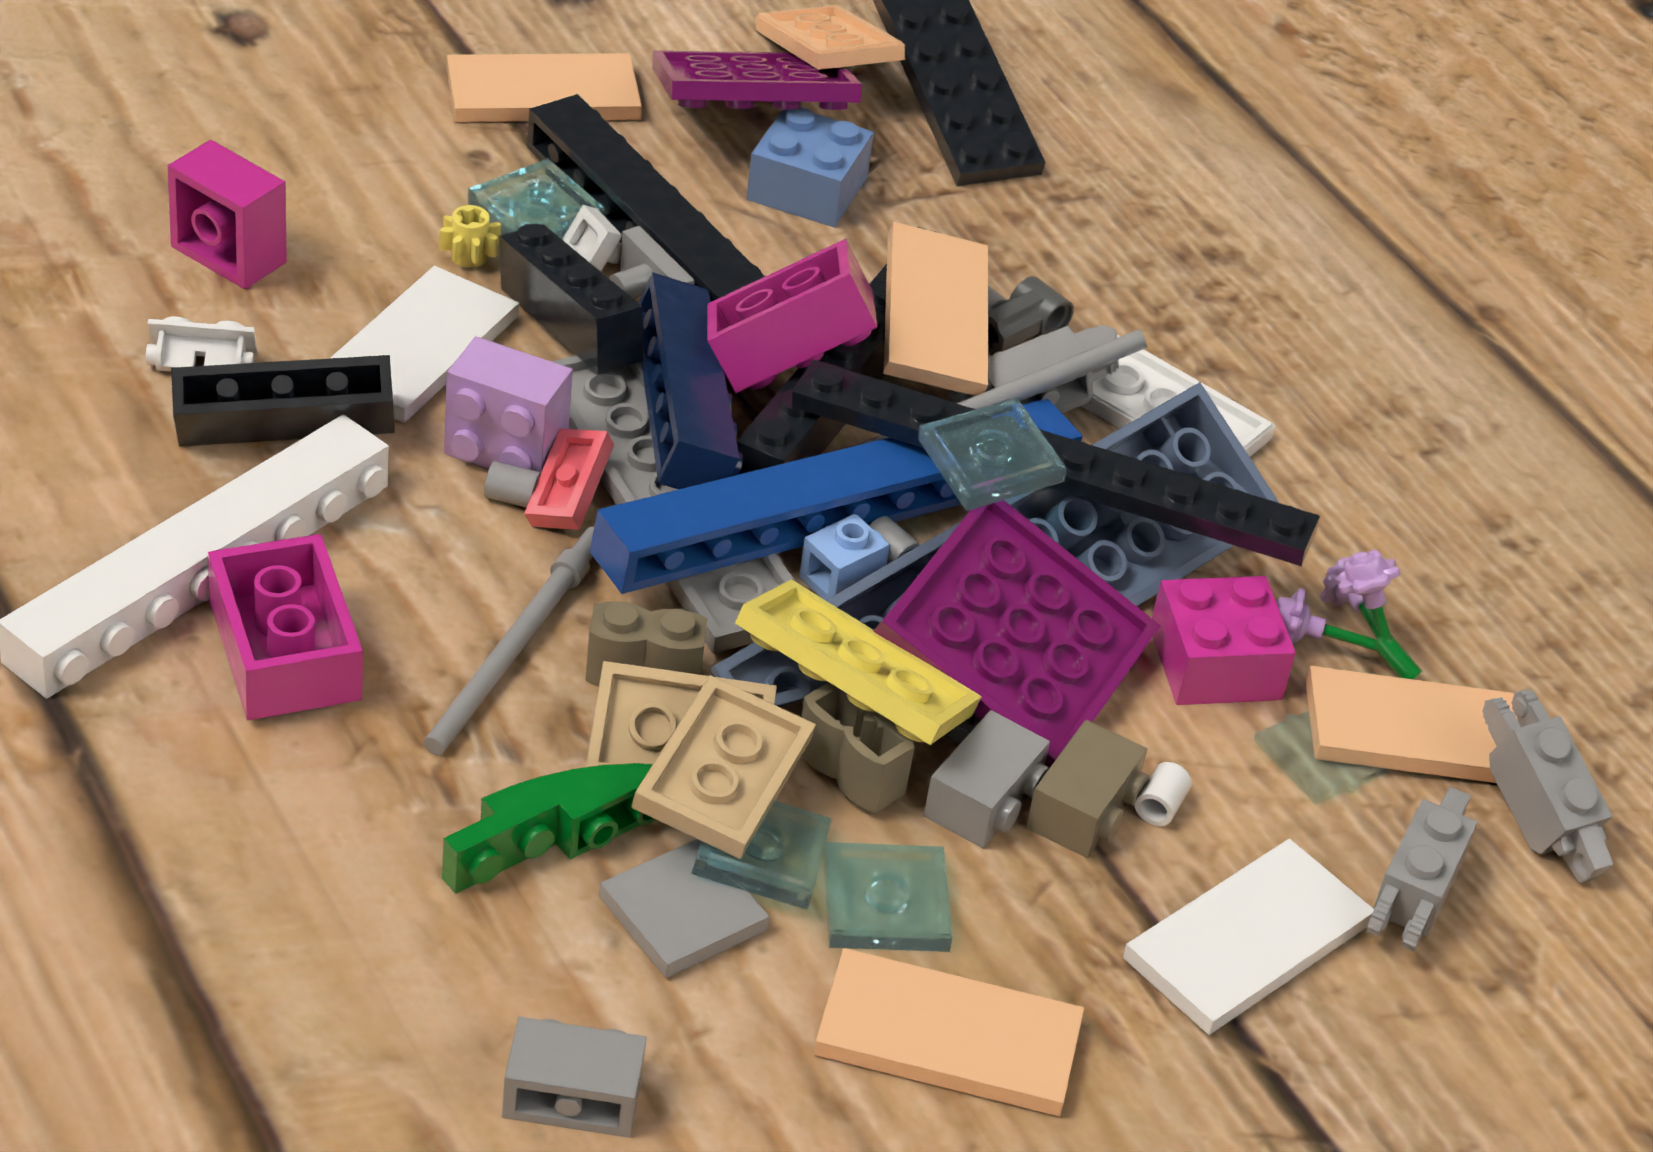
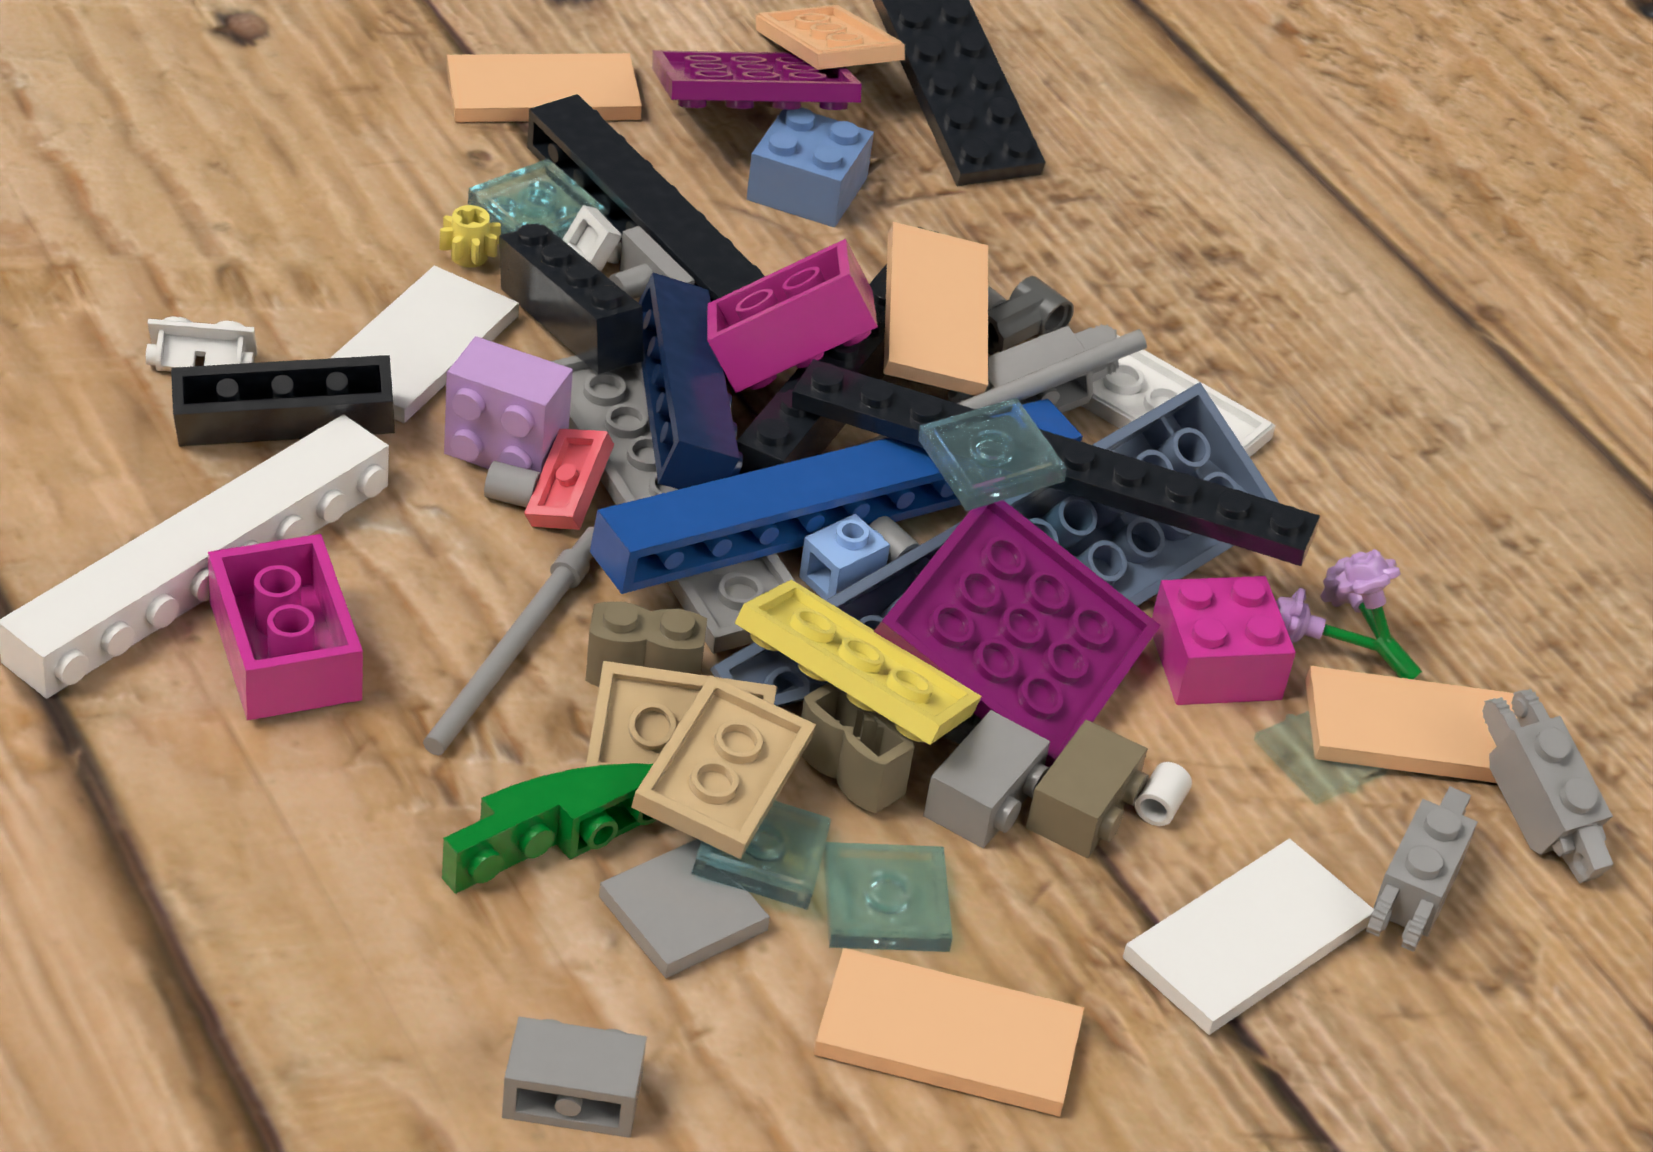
dark pink brick [167,139,287,289] -> none

